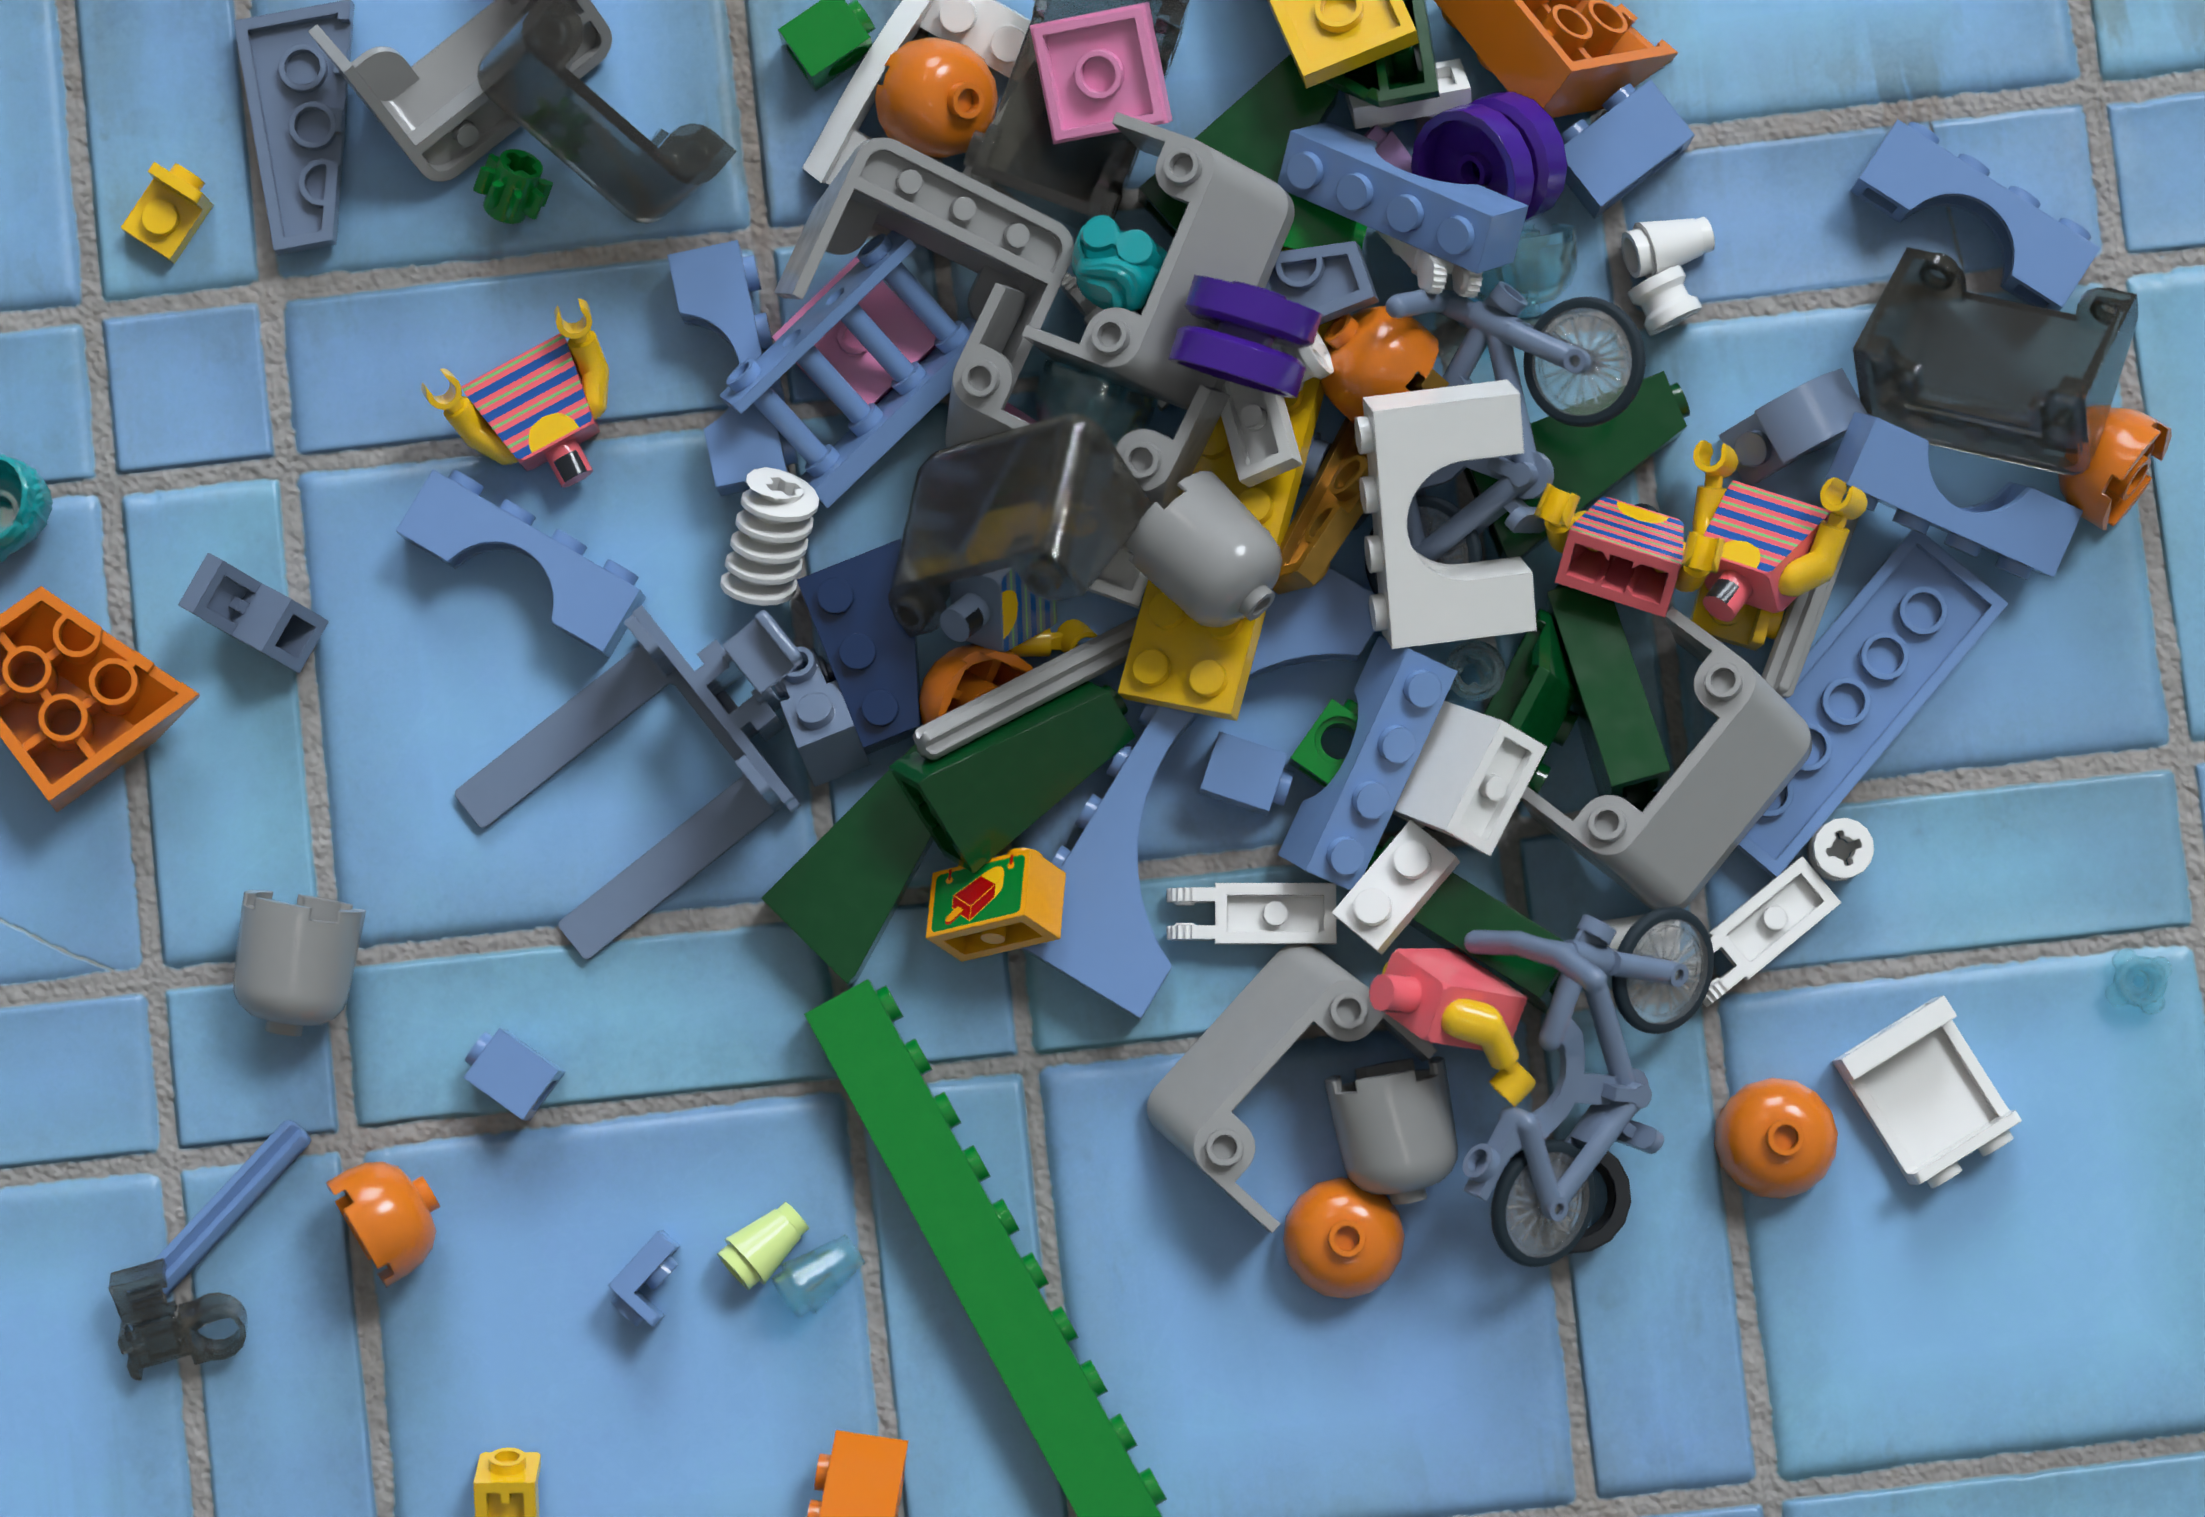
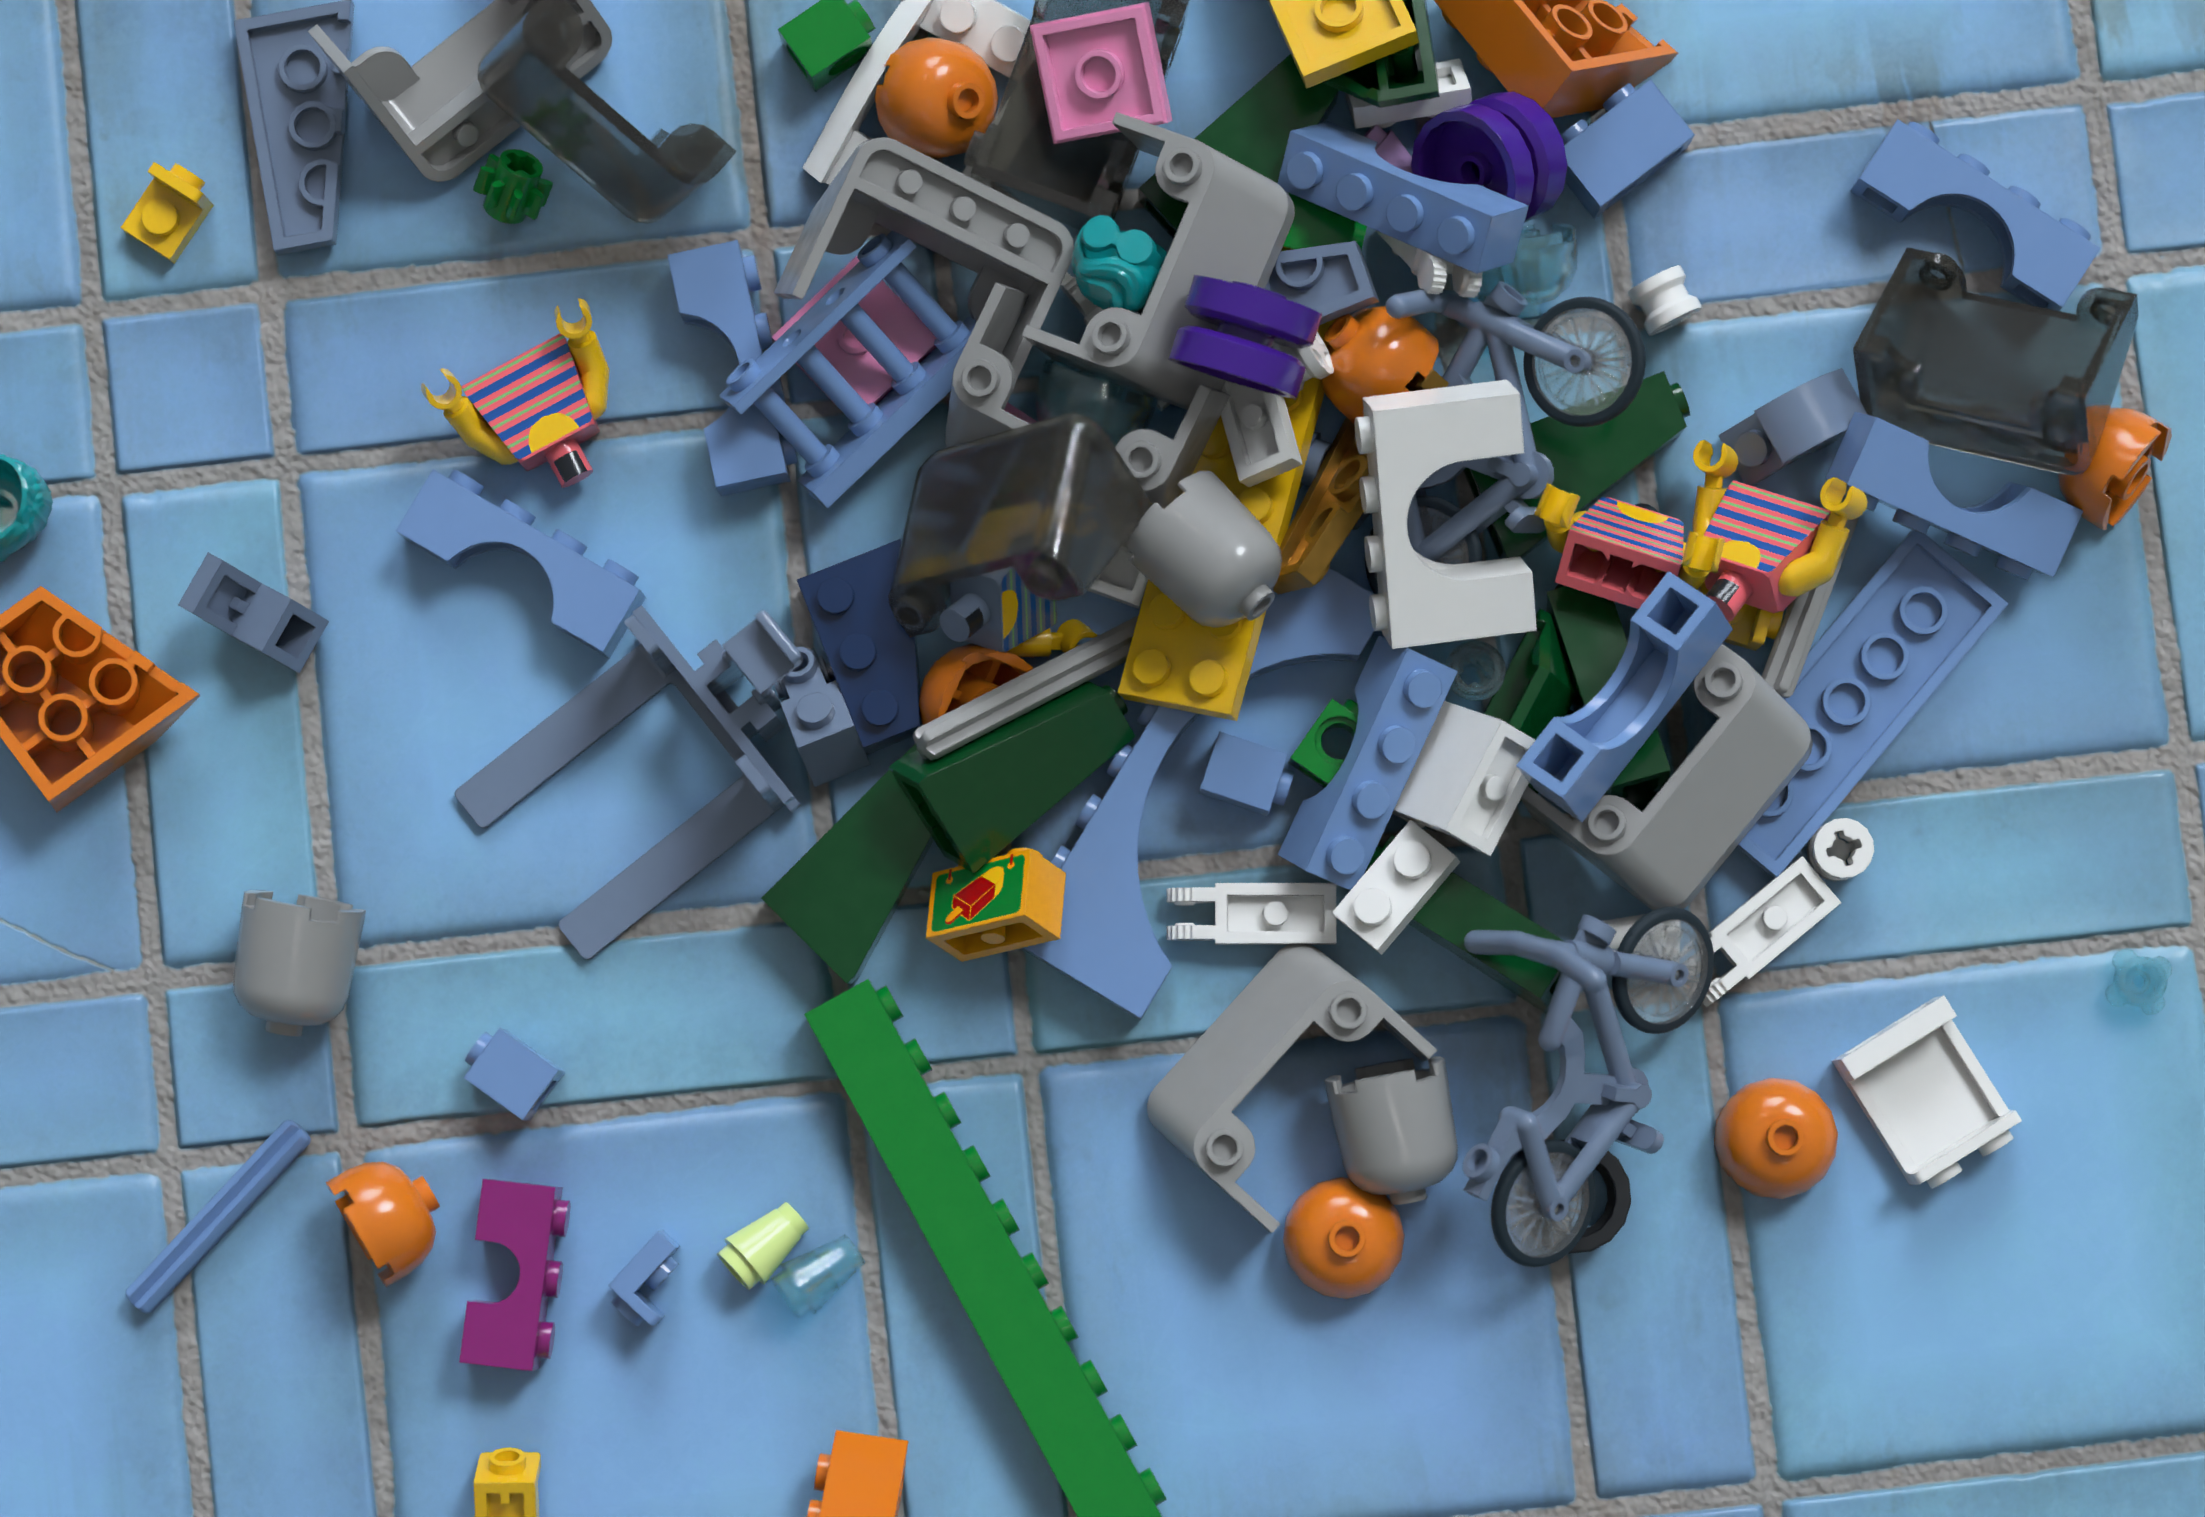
clear smoke piece [108,1258,248,1380] -> none
white piece [720,467,819,606] -> none
coral torso [1369,948,1536,1107] -> none
white cone [1621,217,1715,279] -> none
none -> magenta arch [459,1179,571,1371]
none -> medium blue arch [1516,571,1733,822]

